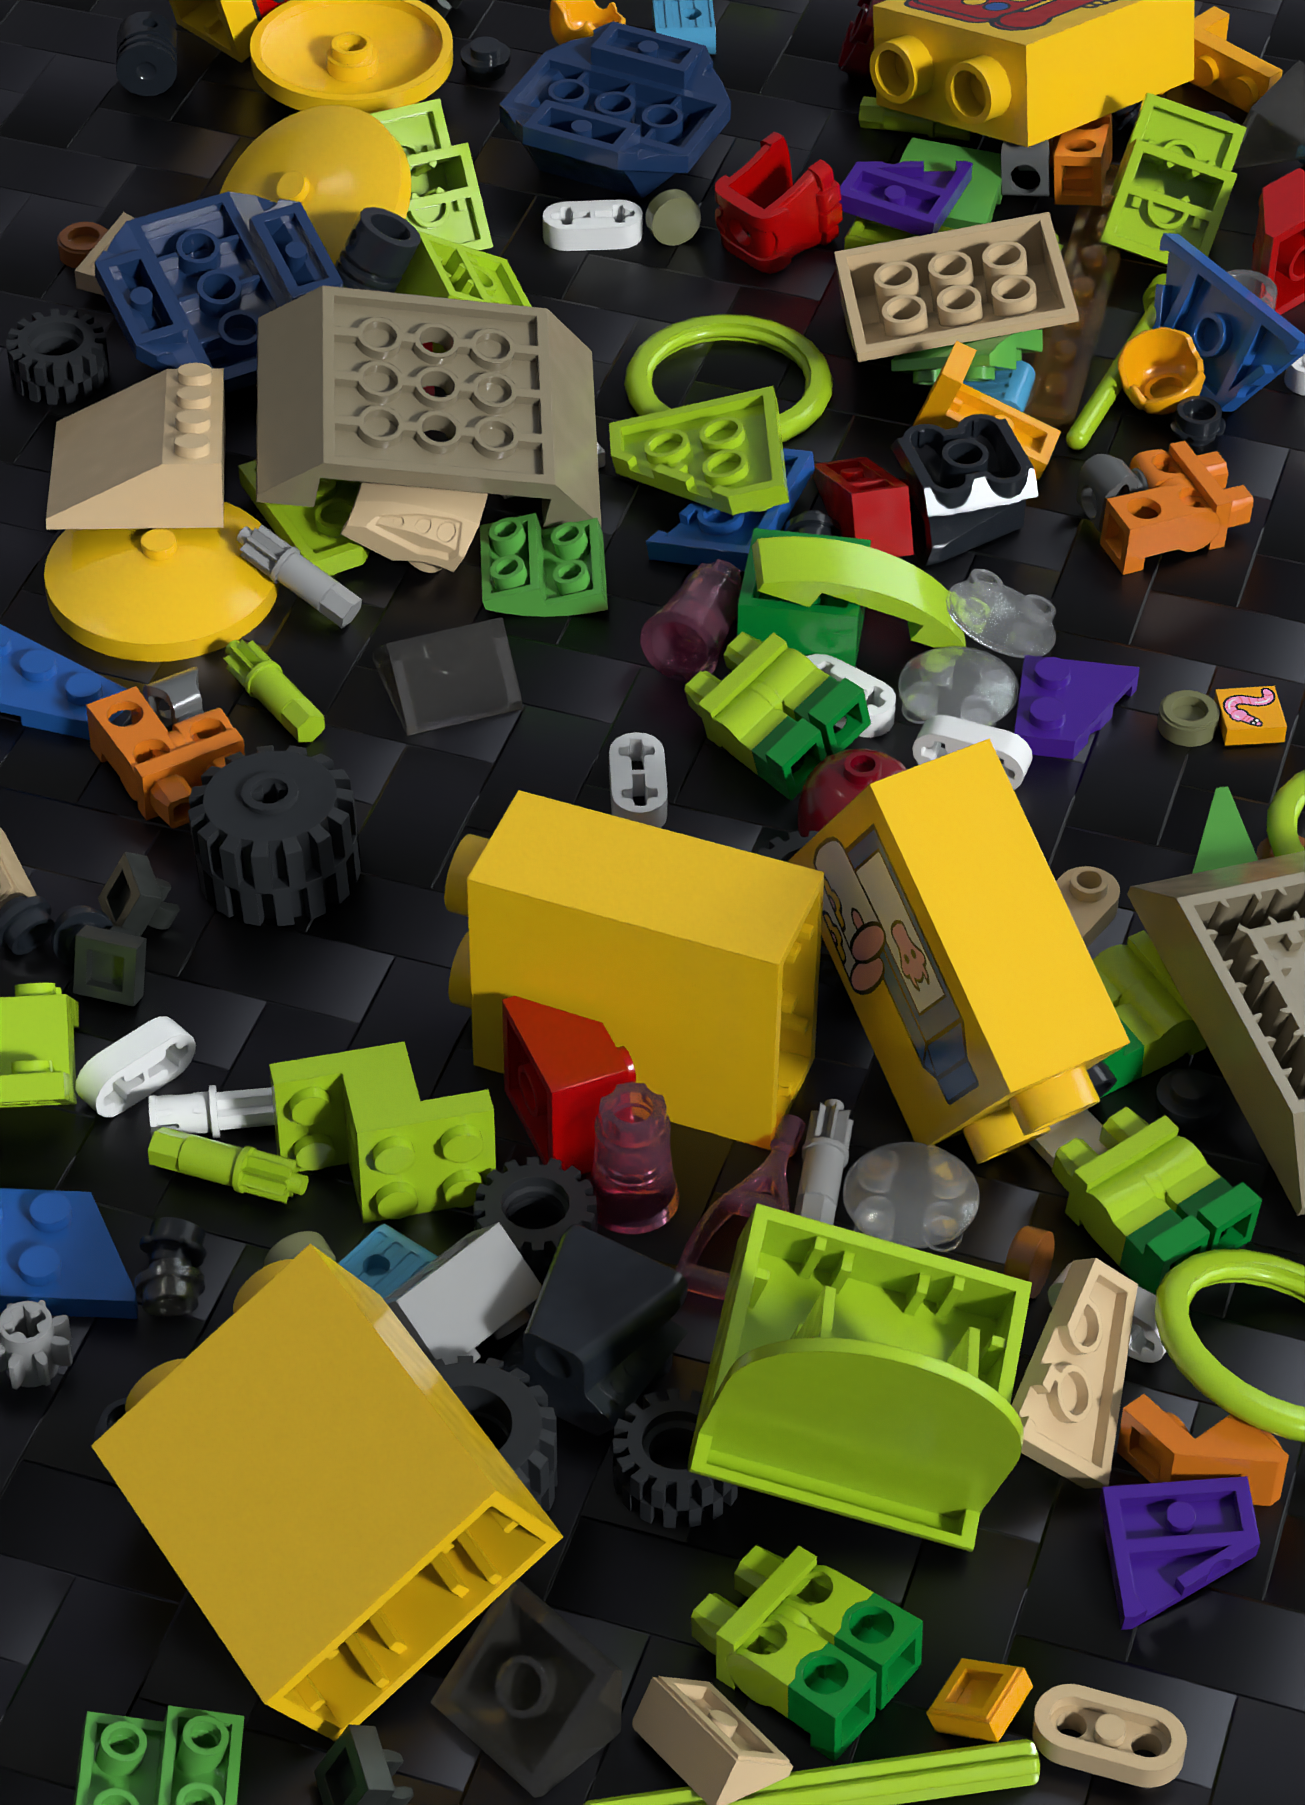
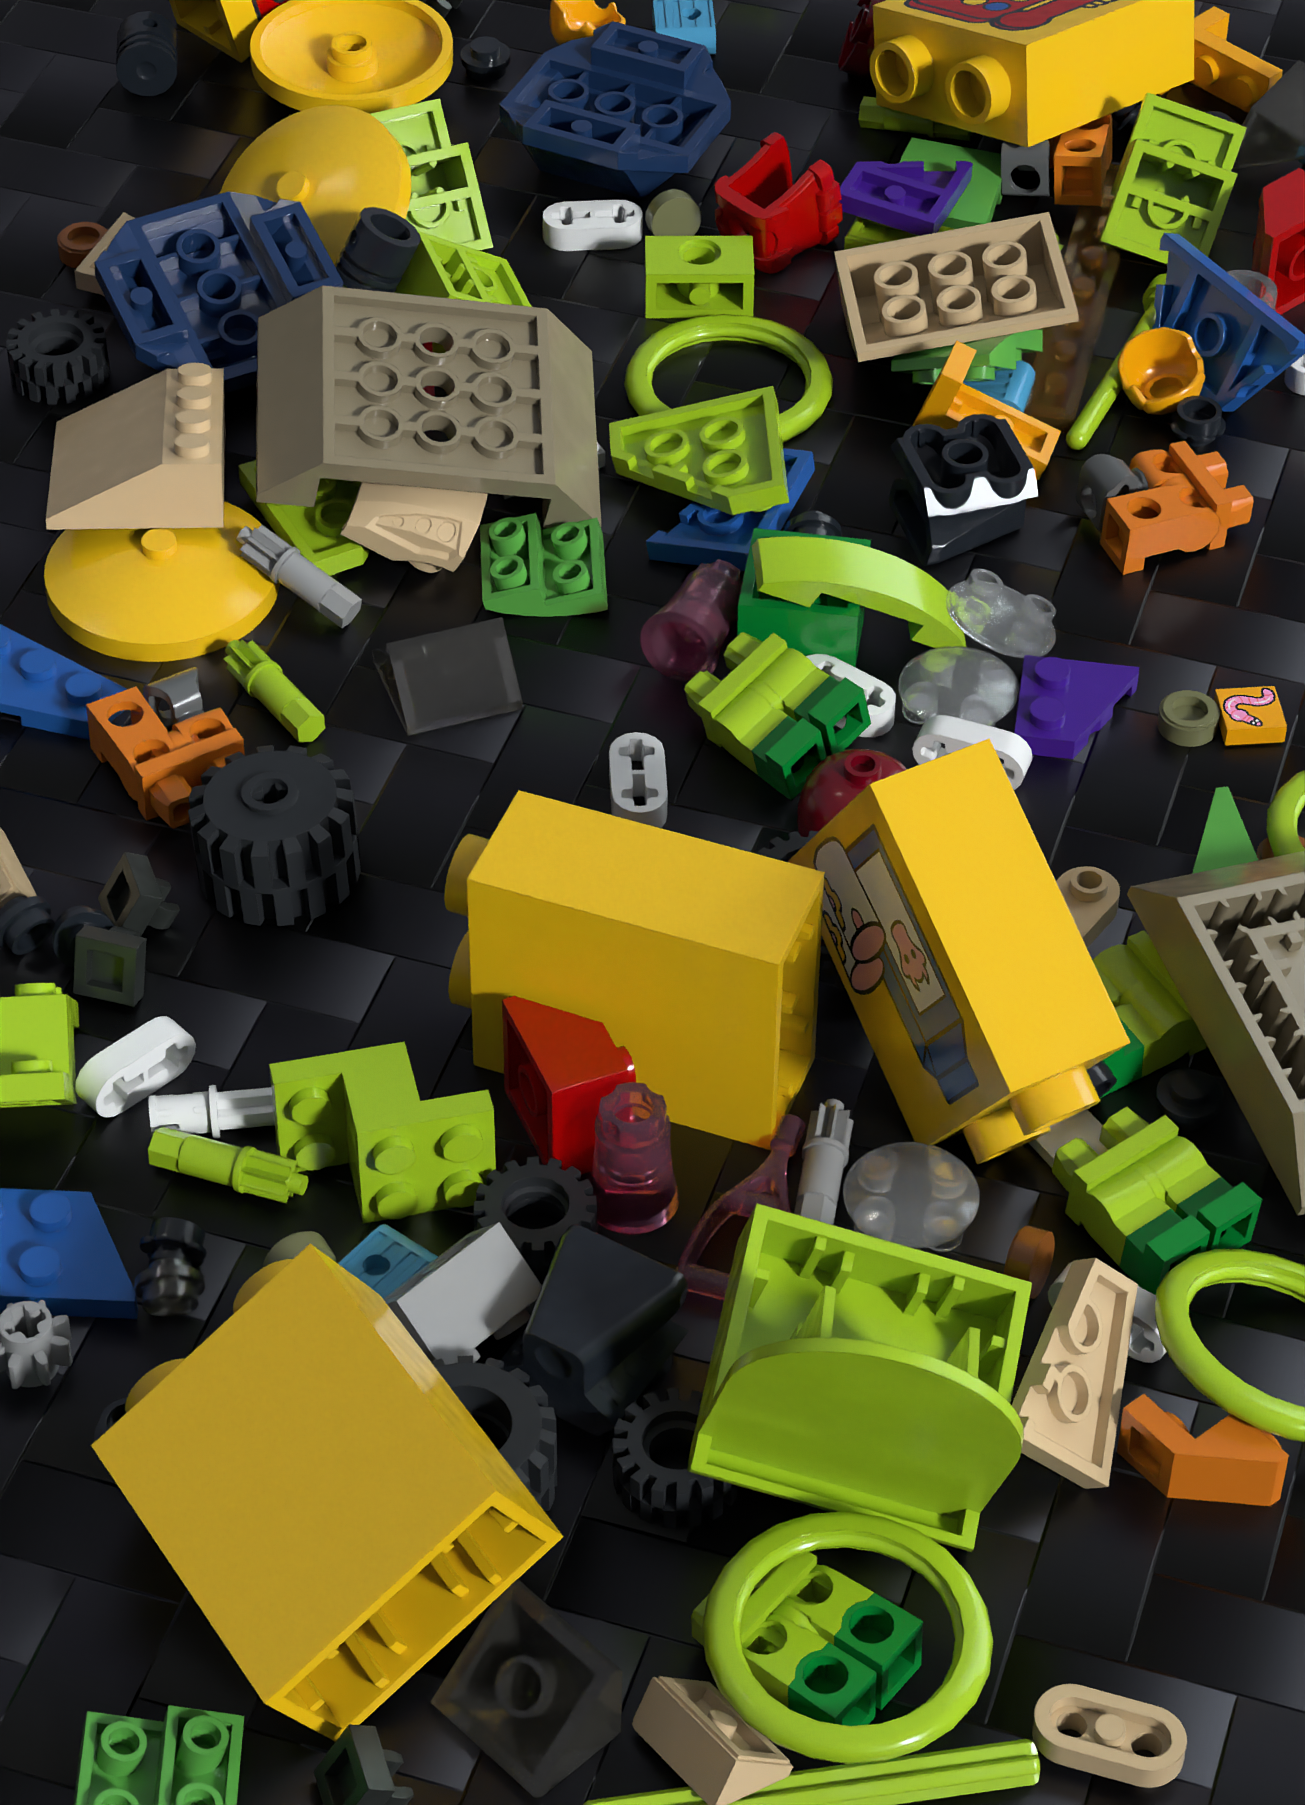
red slope [812,457,914,557] -> none
light orange tile [926,1658,1033,1742] -> none
dark purple wing [1099,1476,1260,1630] -> none
none -> lime brick [645,236,755,318]
none -> lime wedge [702,1511,993,1764]

